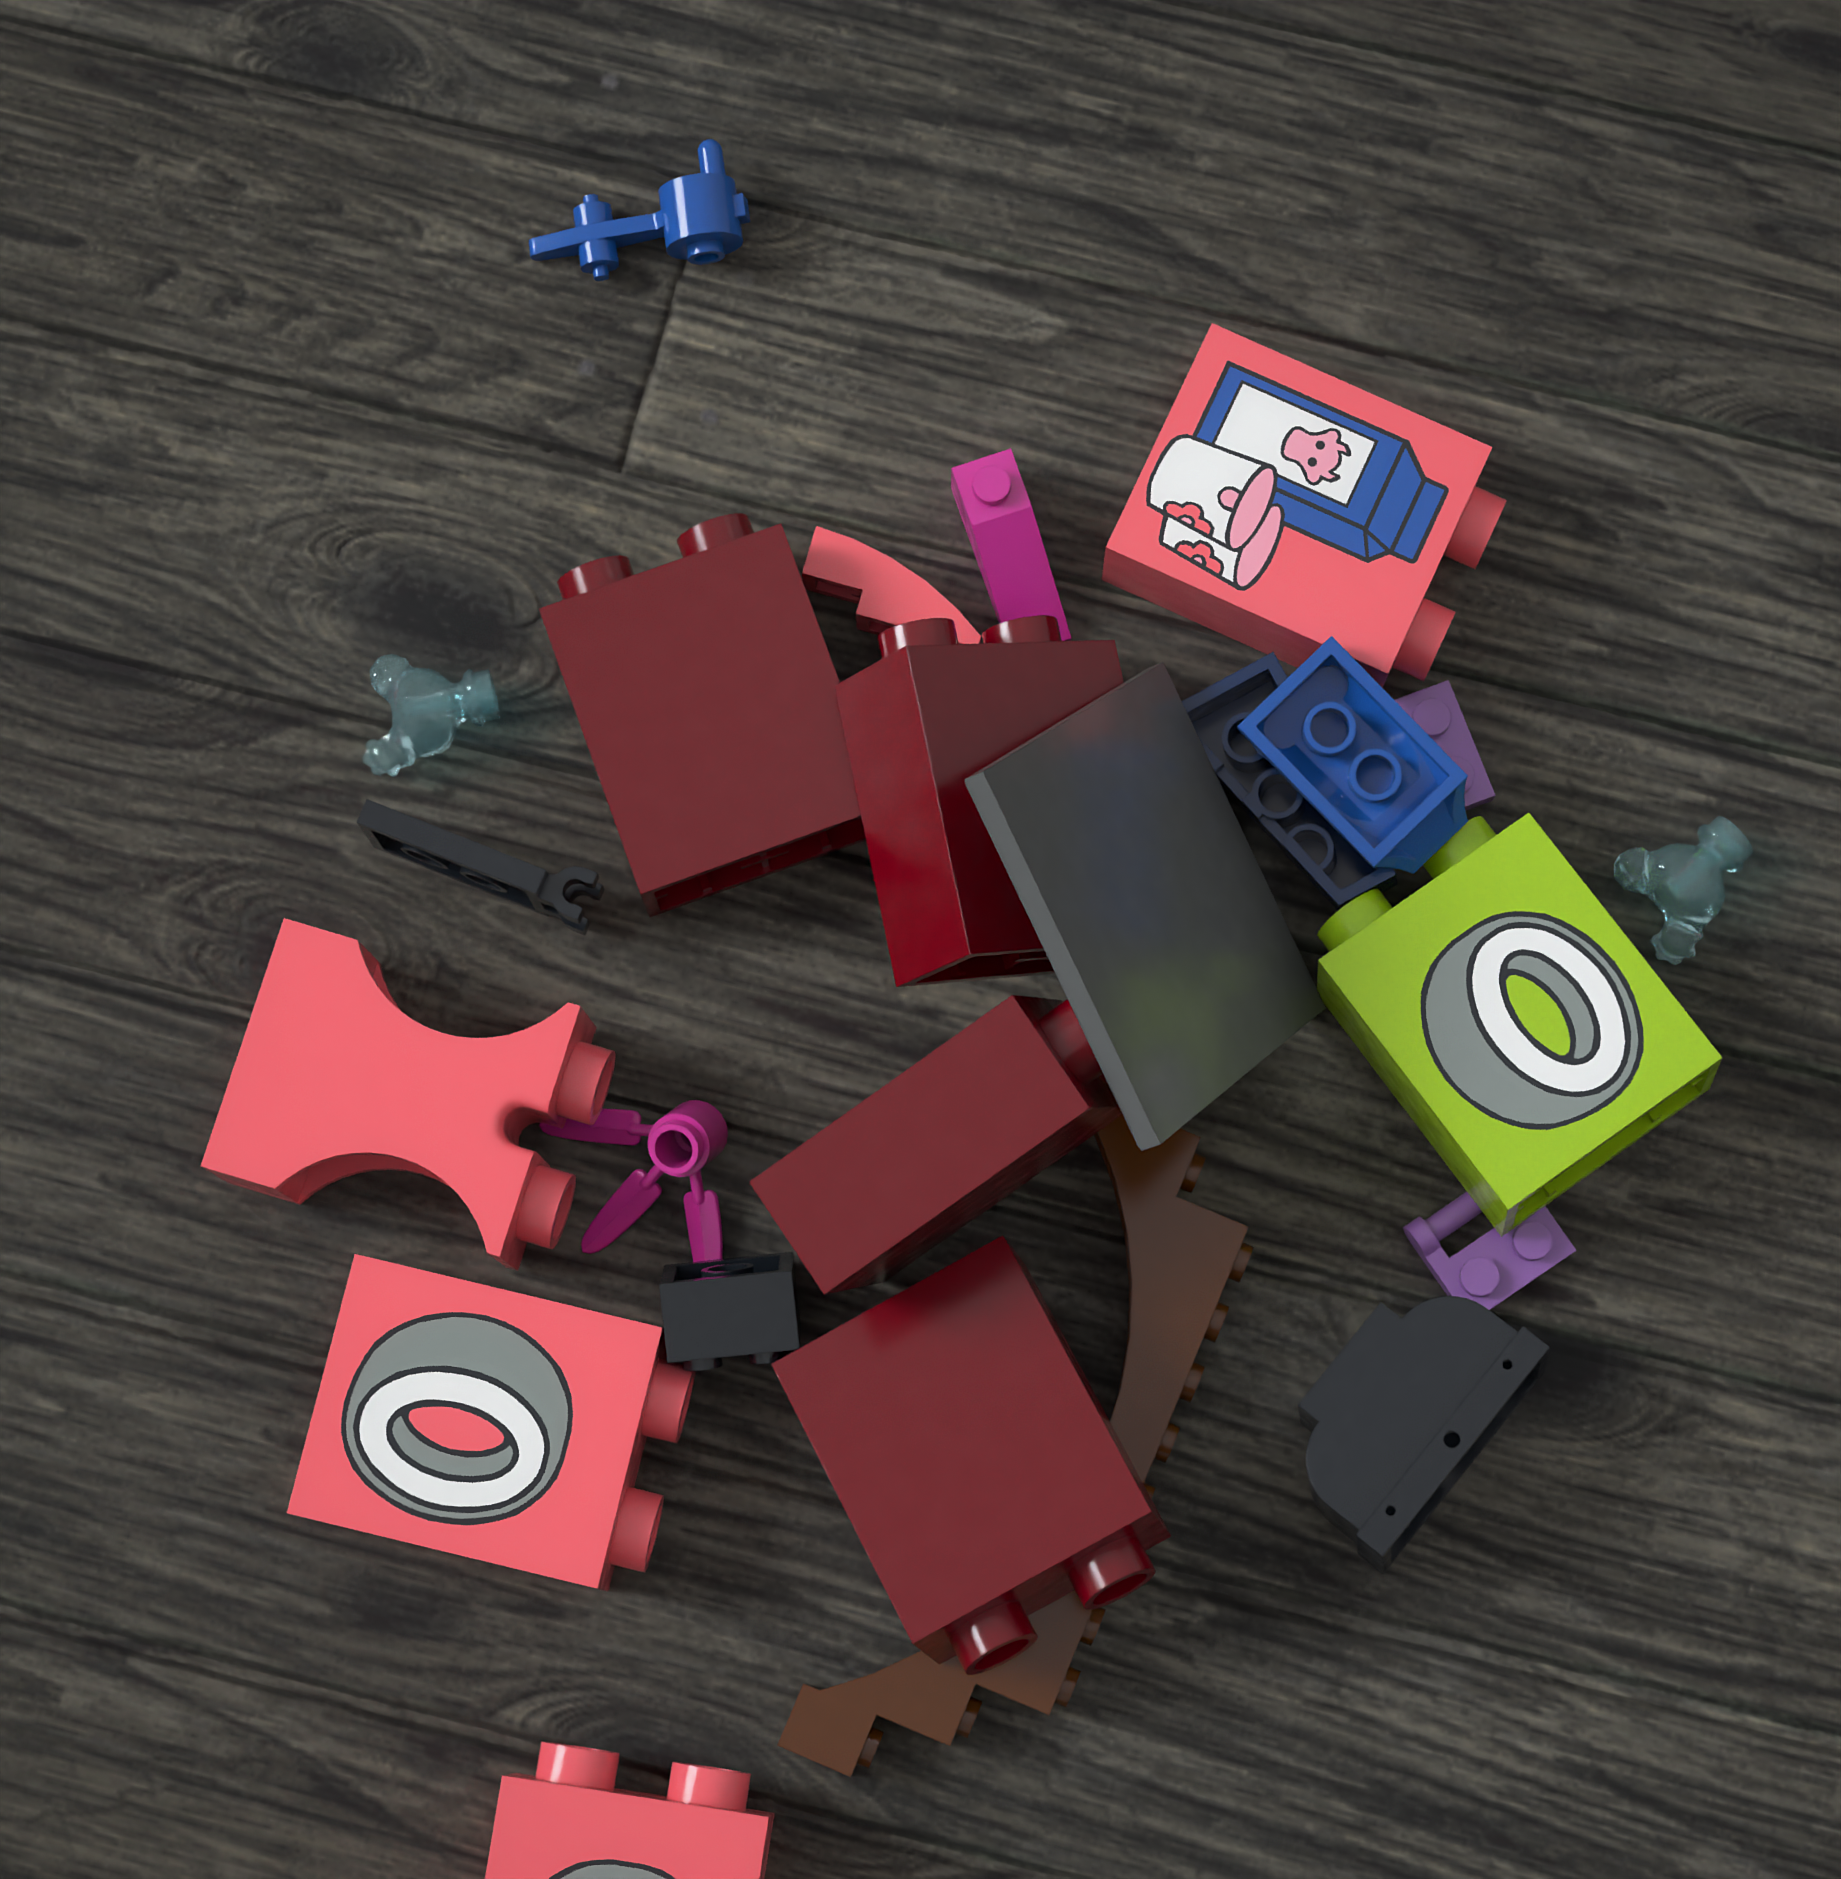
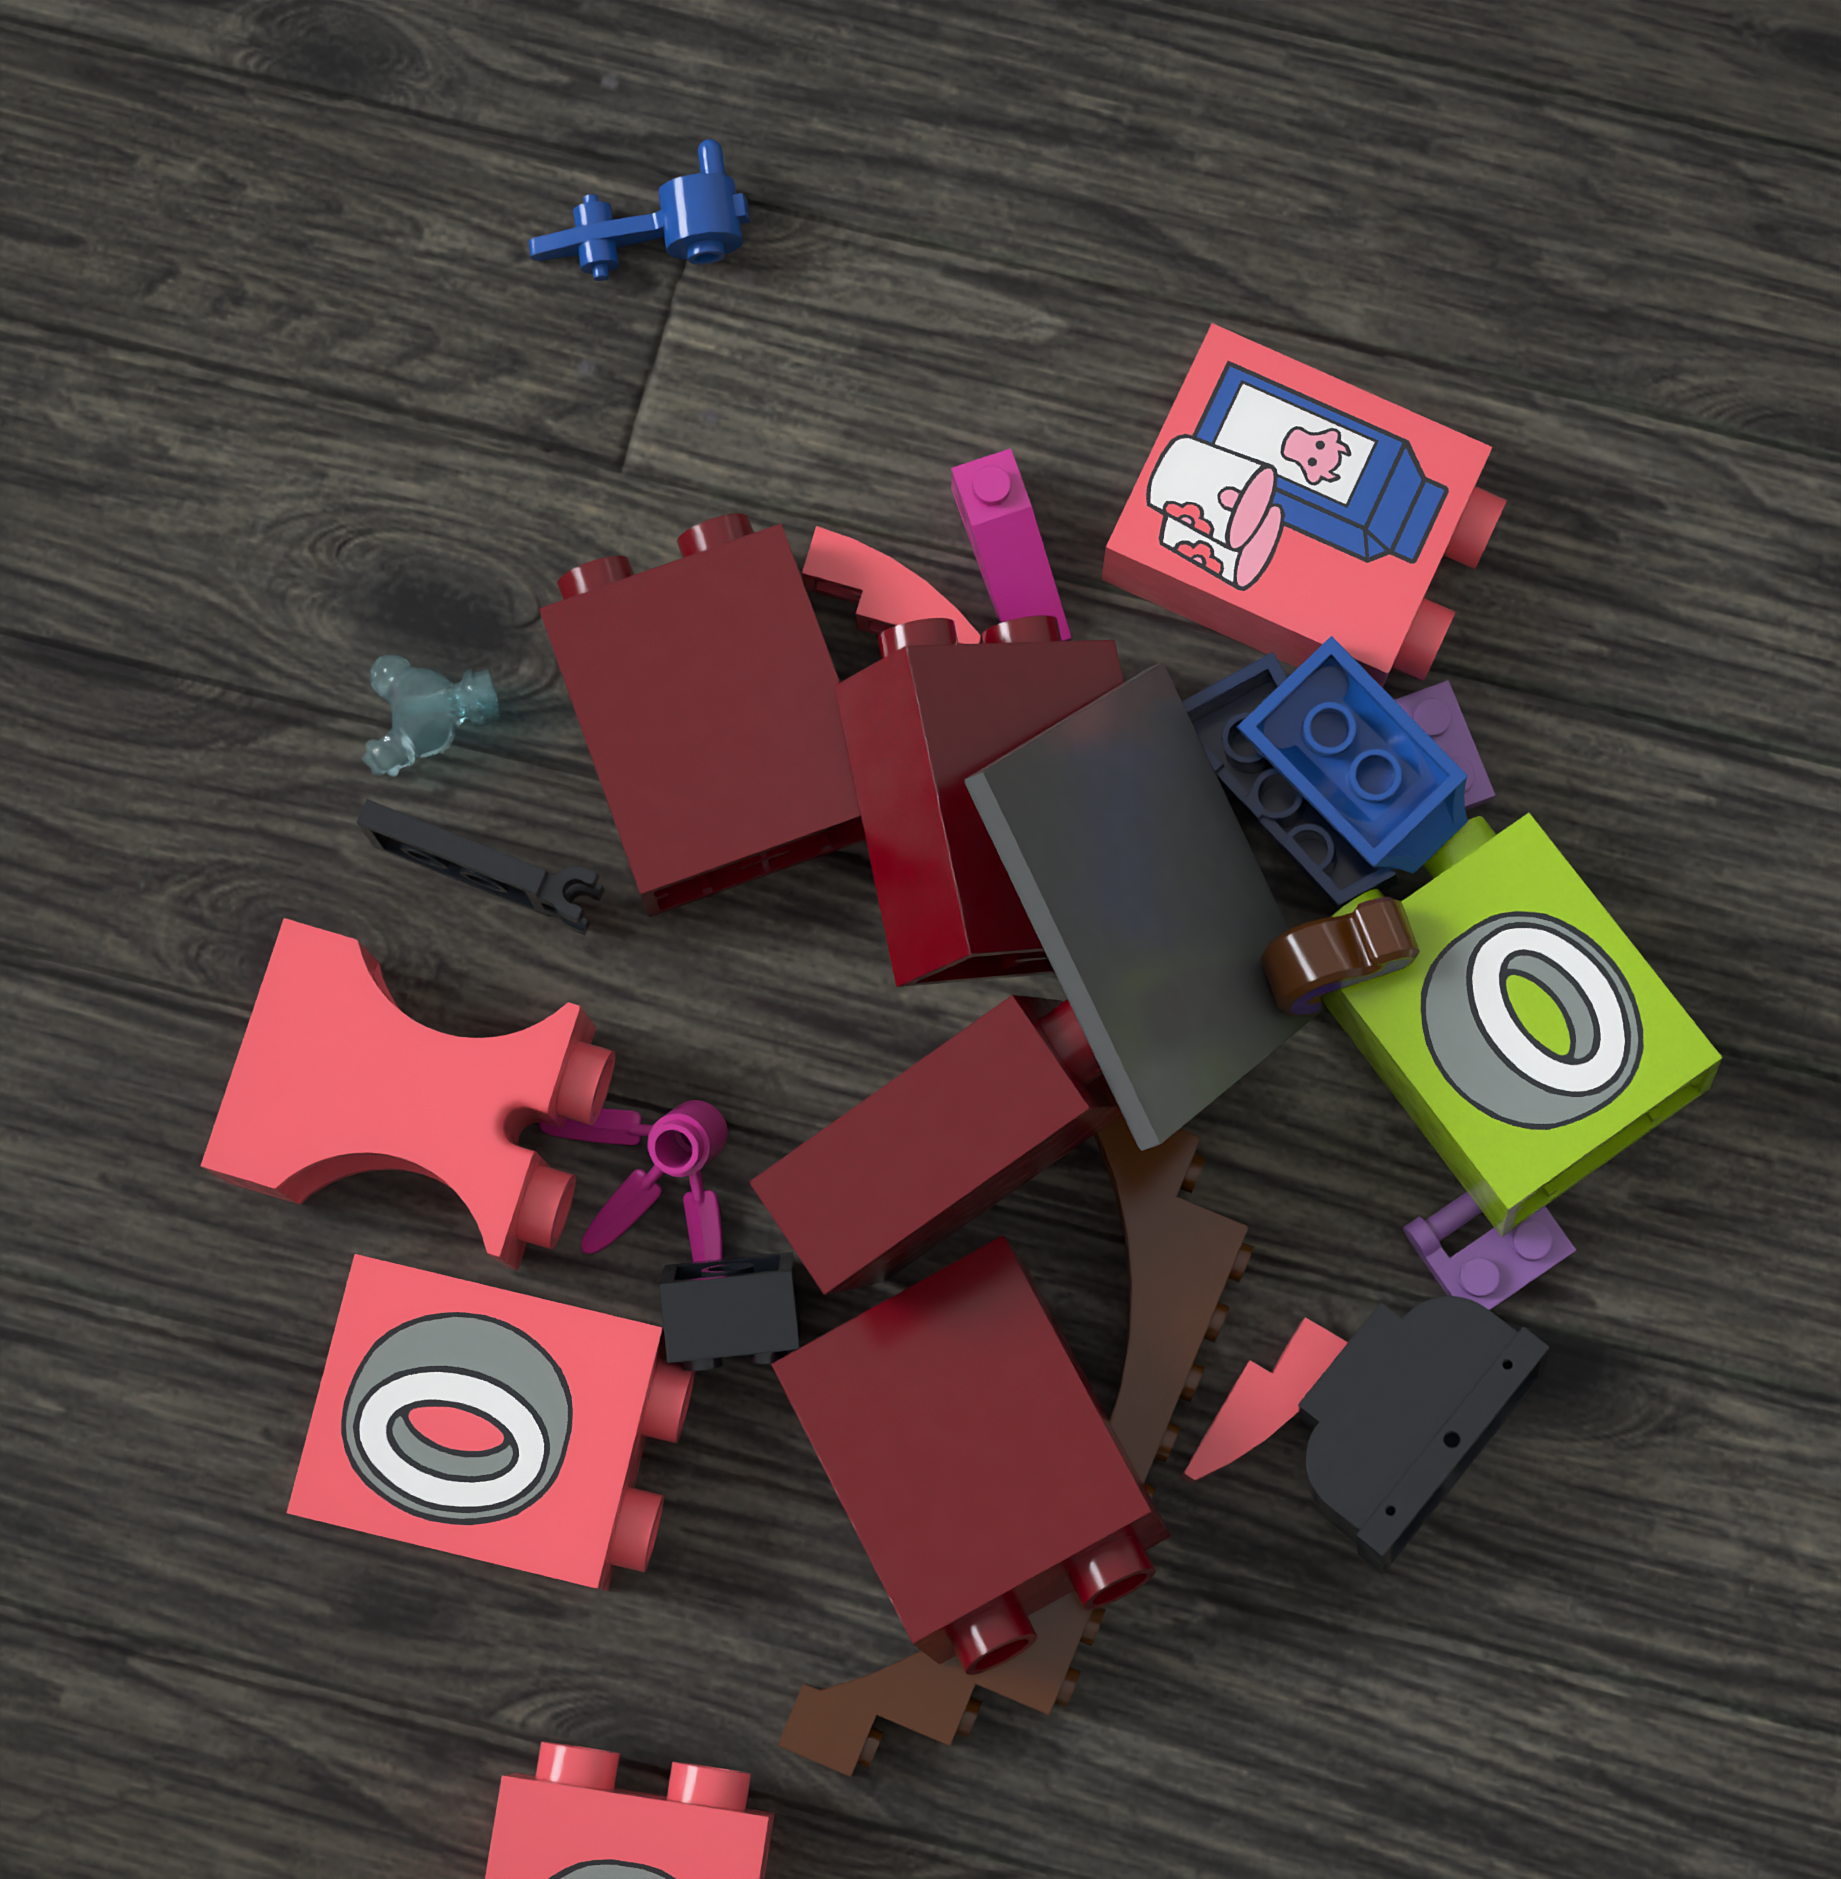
clear light blue animal [1614,816,1753,965] -> none
none -> coral slope [1181,1317,1348,1483]
none -> reddish brown animal [1260,897,1420,1017]

